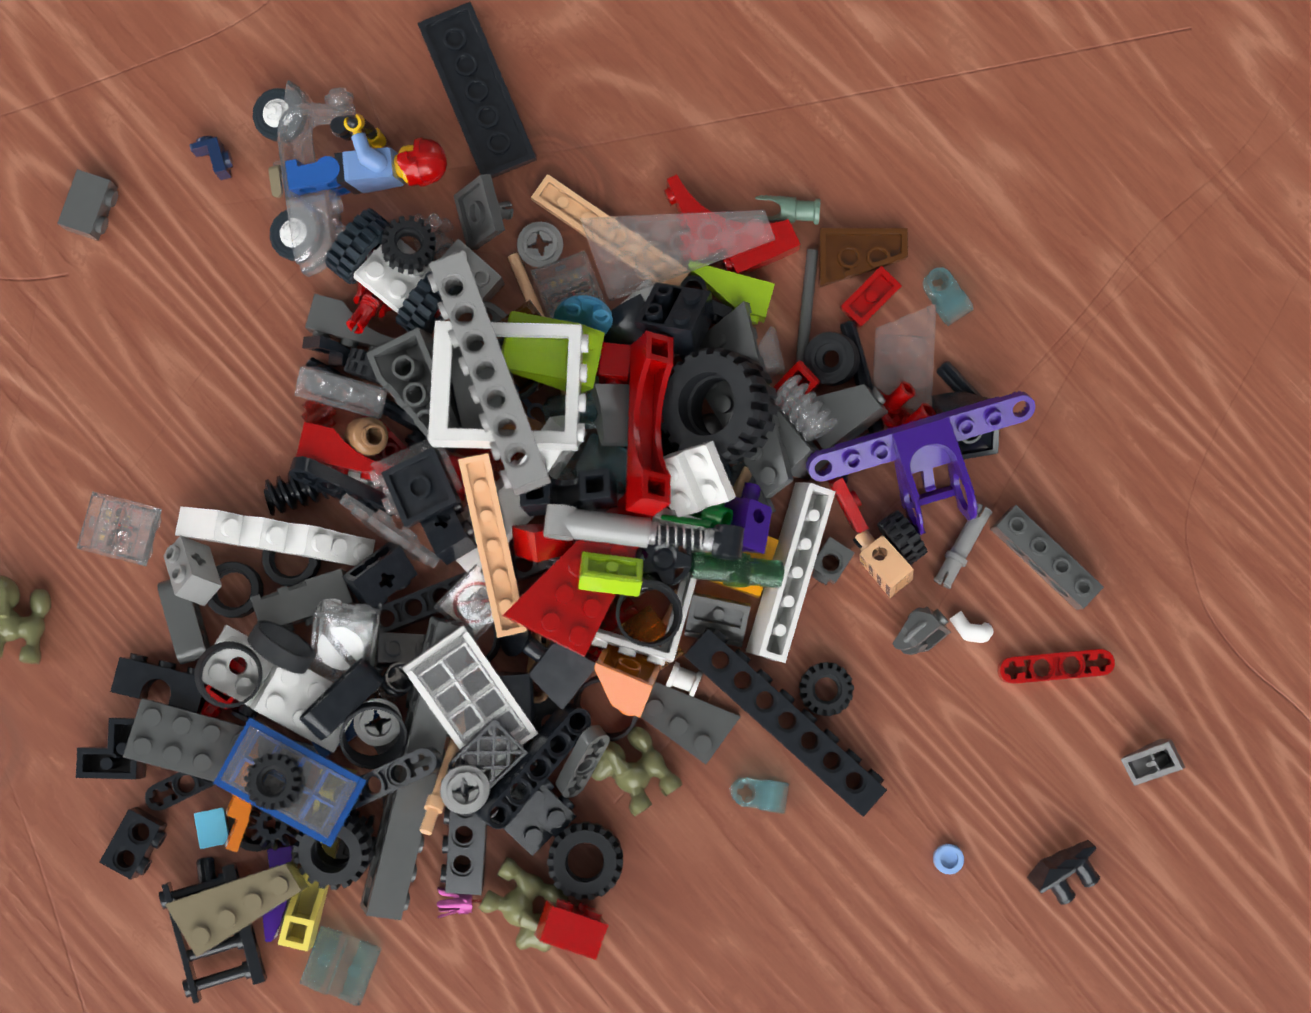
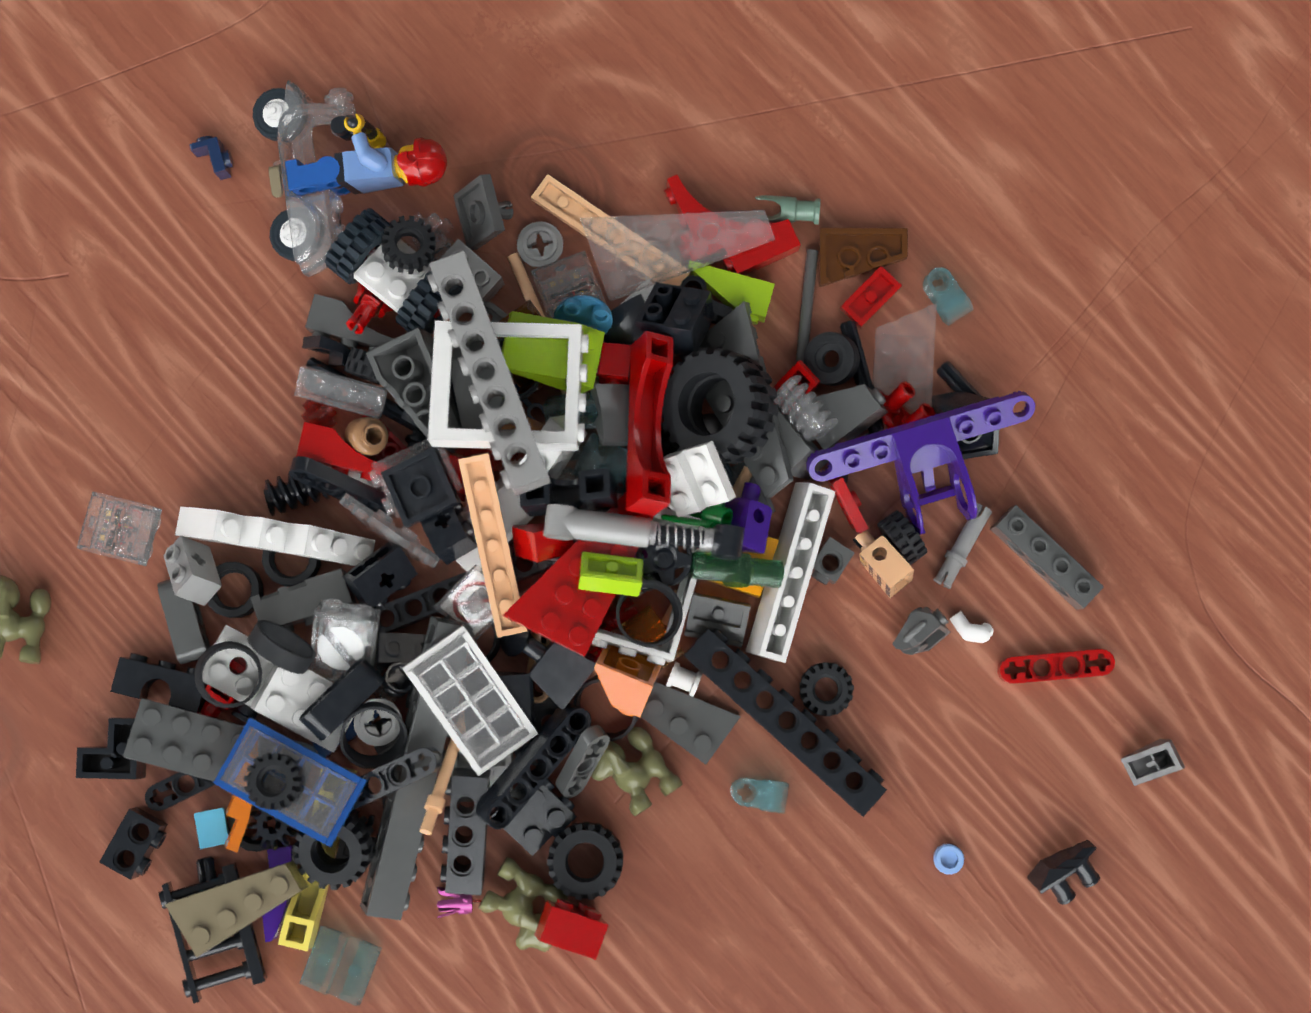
dark grey brick [57,169,118,241] -> none
black plate [417,1,537,178] -> none
light grey gear [440,764,490,814] -> none
black window [446,718,528,798] -> none
clear slope [758,326,785,377] -> none

